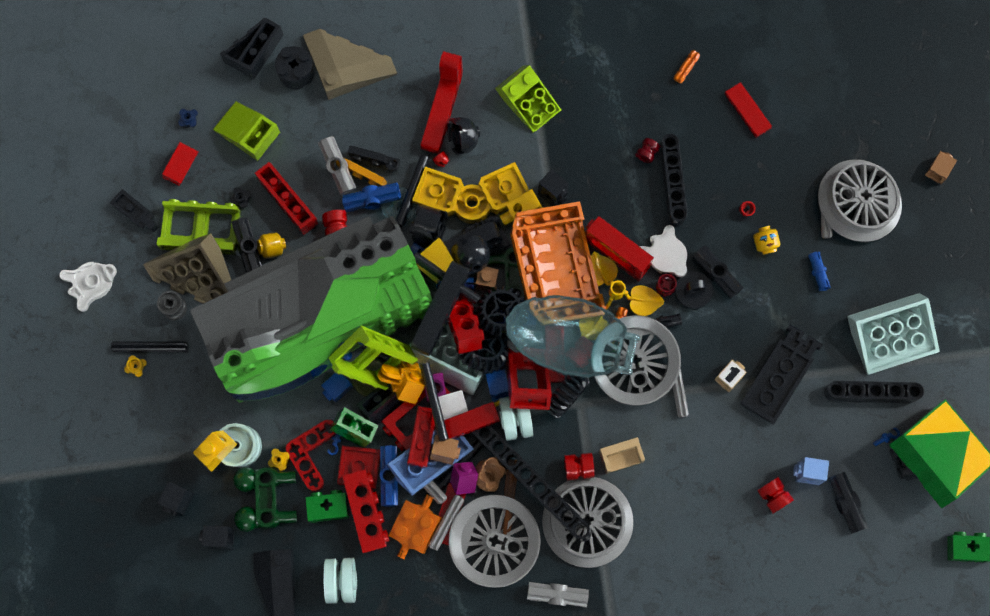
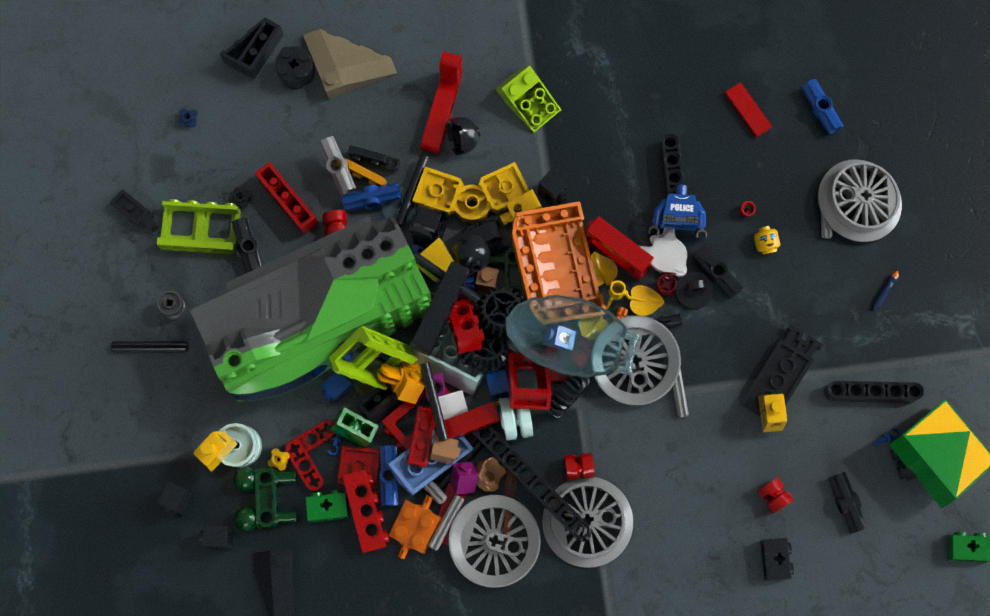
white tile [59,262,117,312] -> none
yellow plate [124,355,147,377] -> none
dark tan slope [143,233,231,304] -> none
red hinge [162,142,199,186] -> none
lime slope [213,101,280,161] -> none
yellow head [257,232,286,259] -> none
light aqua wheel [324,558,357,604] -> none
red hinge [432,151,449,167] -> none
light grey piece [527,582,589,607] -> none
tan panel [599,437,645,474] -> none
dark red wheel [635,138,661,164] -> none
orange axle [674,50,700,83] -> none
brick [715,360,747,392] -> none
light blue brick [793,457,829,485] -> none
blue pin [808,252,831,291] -> none
light aqua slope [847,293,940,375] -> none
medium nougat brick [925,151,957,184] -> none
none -> medium blue brick [542,325,576,351]
none -> blue torso [648,184,708,239]
none -> yellow torso [758,394,787,433]
none -> black brick [760,538,794,581]
none -> blue piece [801,79,844,134]
none -> dark blue piece [872,271,899,310]

